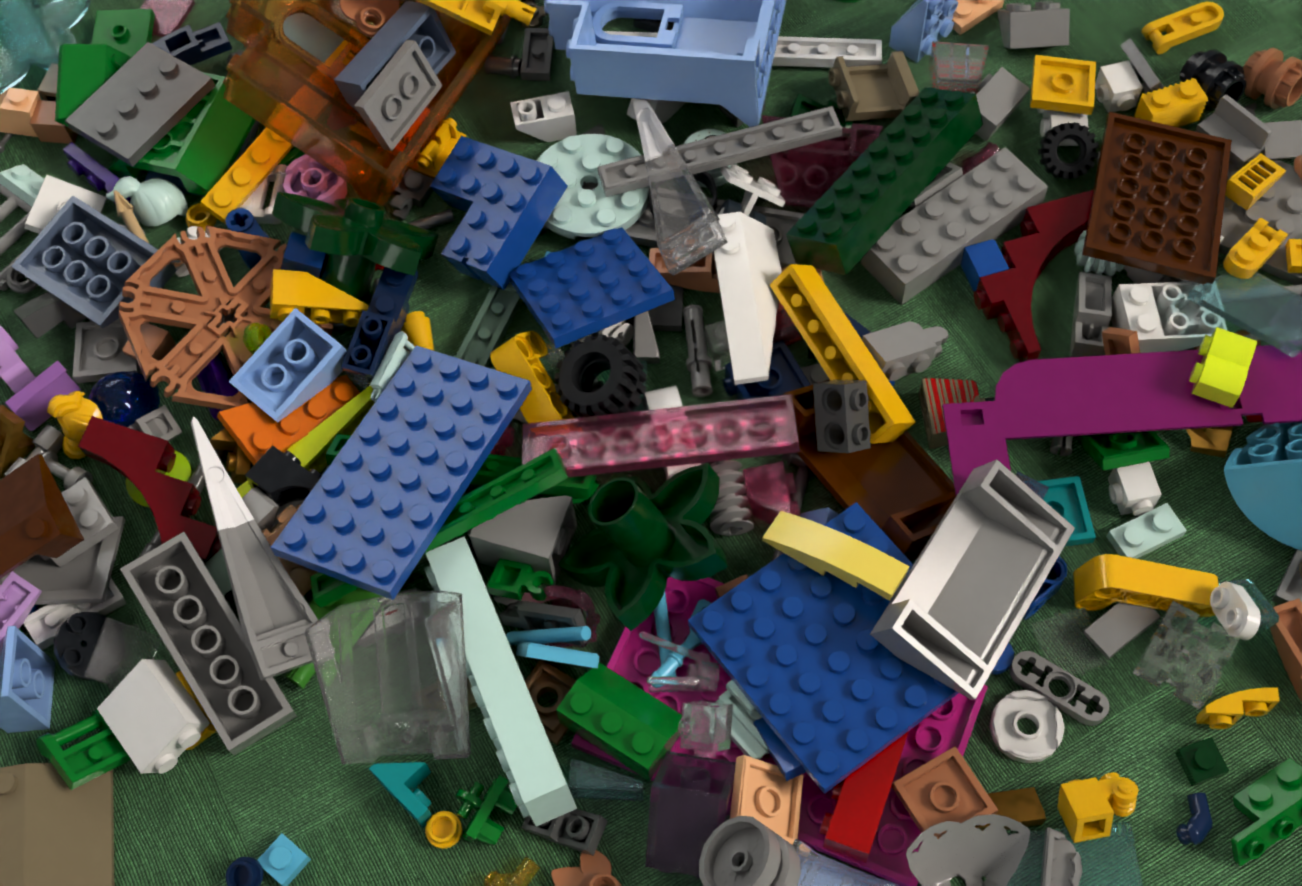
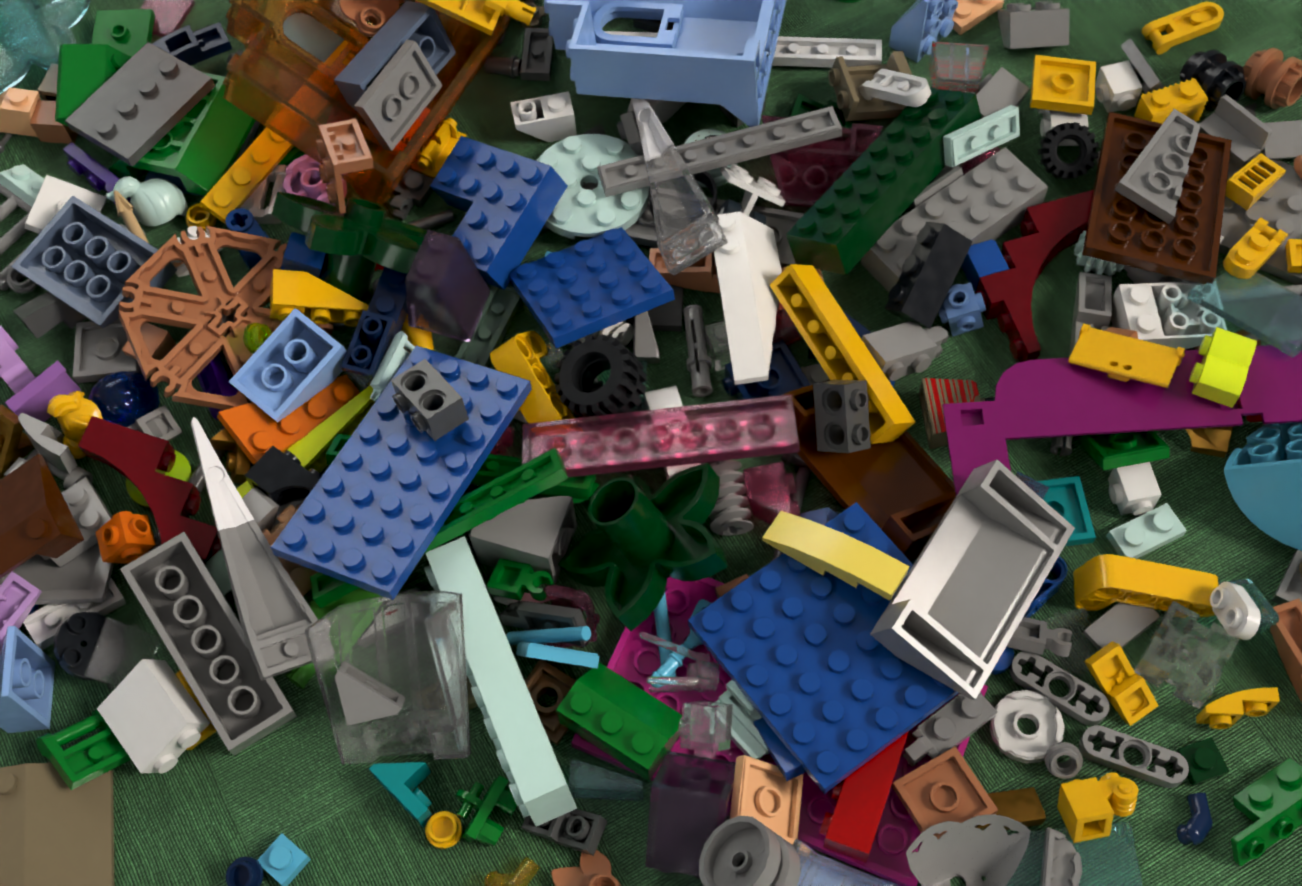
none -> light grey slope [18,413,78,475]
none -> orange brick [95,511,155,564]
none -> nougat bracket [315,118,374,214]
none -> light grey slope [335,661,406,726]
none -> dark grey brick [391,359,469,441]
none -> clear purple slope [405,230,490,343]
none -> dark grey plate [616,111,644,156]
none -> white plate [859,68,931,107]
none -> black brick [884,222,973,329]
none -> light grey hinge [903,692,998,767]
none -> medium blue brick [938,282,986,337]
none -> light aqua tile [943,105,1020,168]
none -> light grey plate [1007,617,1072,657]
none -> light grey plate [1045,742,1083,779]
none -> yellow door [1068,323,1185,388]
none -> light grey beam [1079,725,1189,788]
none -> yellow slope [1084,641,1159,726]
none -> light grey wing [1115,109,1201,224]

